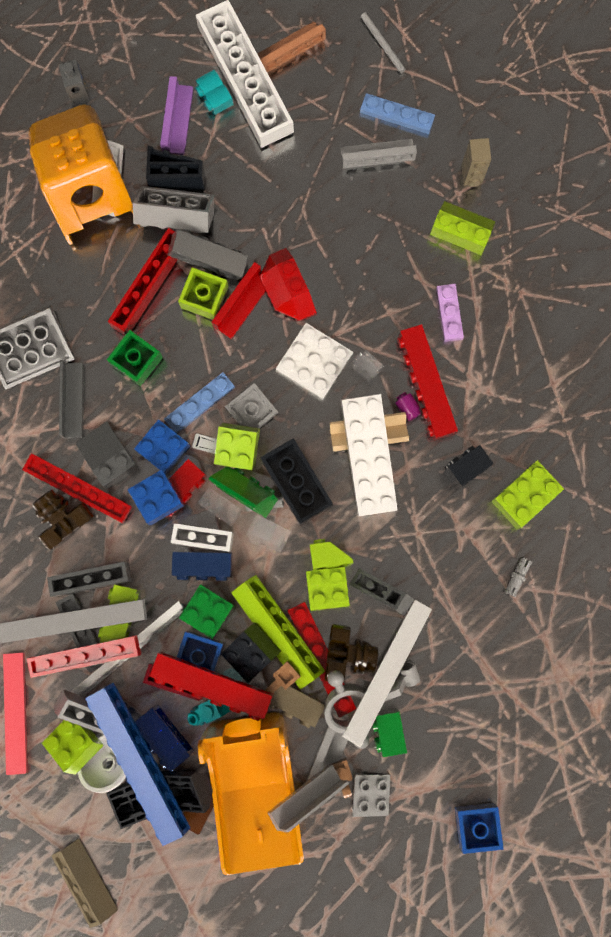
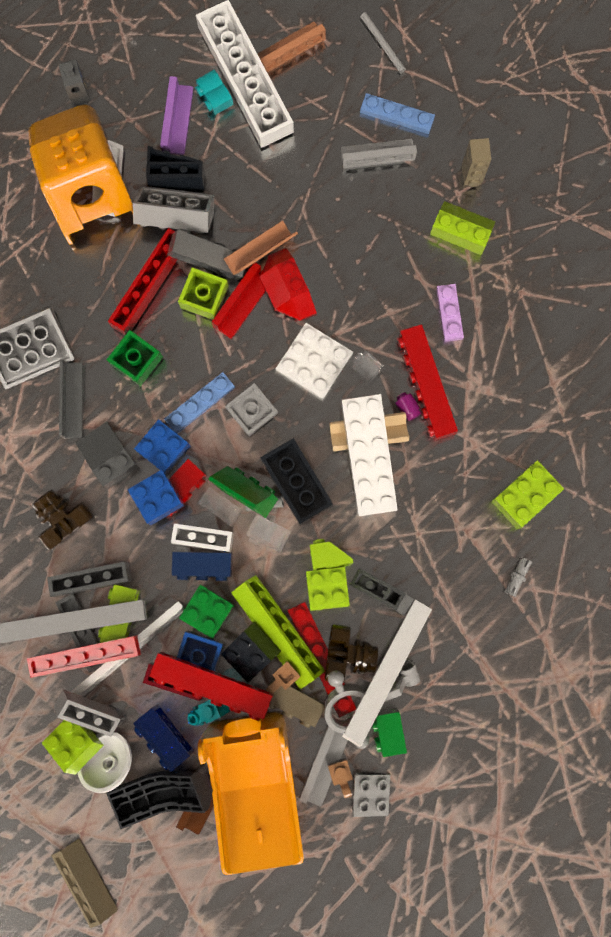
coral tile [3,653,28,775] -> none
red plate [22,453,132,524] -> none
brick [85,682,190,846] -> none
white sticker [192,434,217,454] -> none
lime brick [214,423,260,470] -> none
light grey panel [267,765,349,832] -> none
black brick [443,445,494,491] -> none
blue brick [454,803,504,854] -> none
none -> nougat panel [224,221,298,275]

